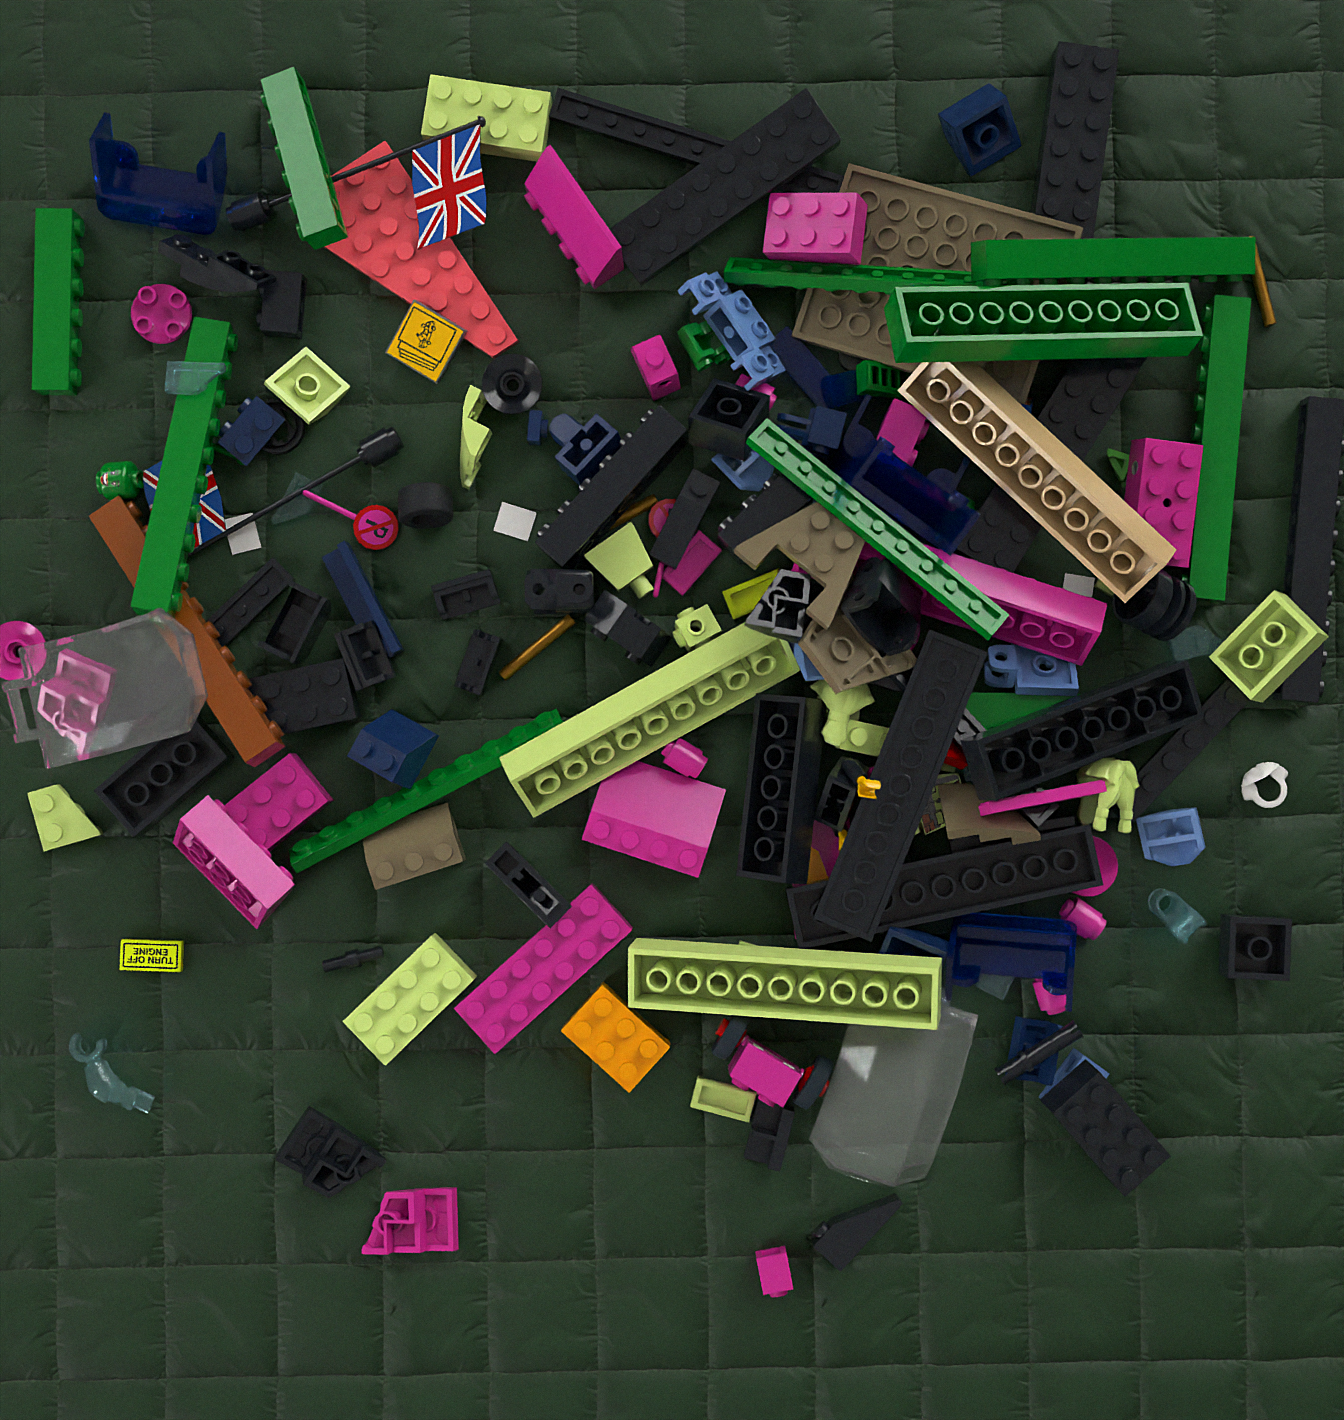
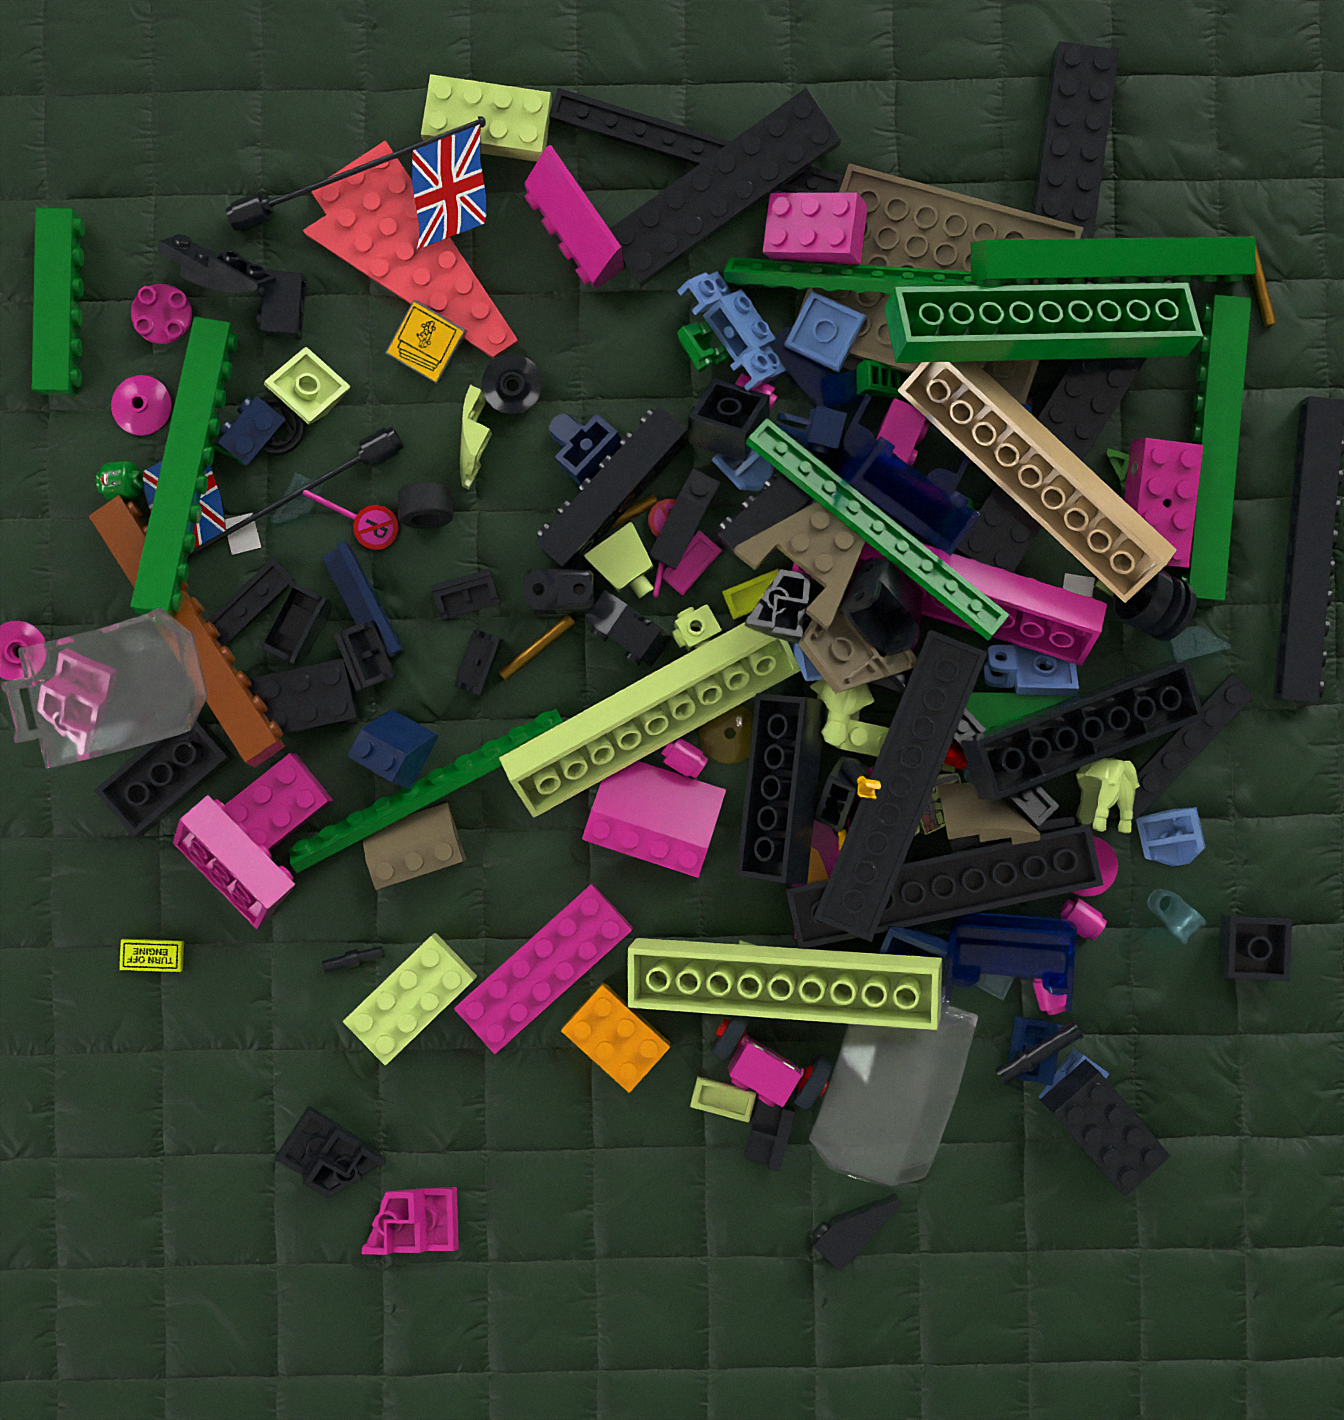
yellowish green wing [27,784,103,851] -> none
clear light blue piece [69,1033,155,1113] -> none
clear blue windscreen [89,112,228,235] -> none
clear light blue tile [165,361,226,395] -> none
brick [260,67,348,250] -> none
black slope [485,841,572,928] -> none
white sticker [493,502,537,541] -> none
dark blue plate [527,410,549,446] -> none
dark pink torso [630,334,681,401] -> none
dark pink brick [755,1246,793,1297] -> none
dark blue slope [938,83,1022,177] -> none
dark pink tile [978,780,1107,816] -> none
yellowish green brick [1209,590,1329,703] -> none
white piece [1241,762,1288,808] -> none
none -> dark pink dish [111,375,172,436]
none -> clear yellow dish [699,705,754,764]
none -> medium blue tile [784,290,867,372]

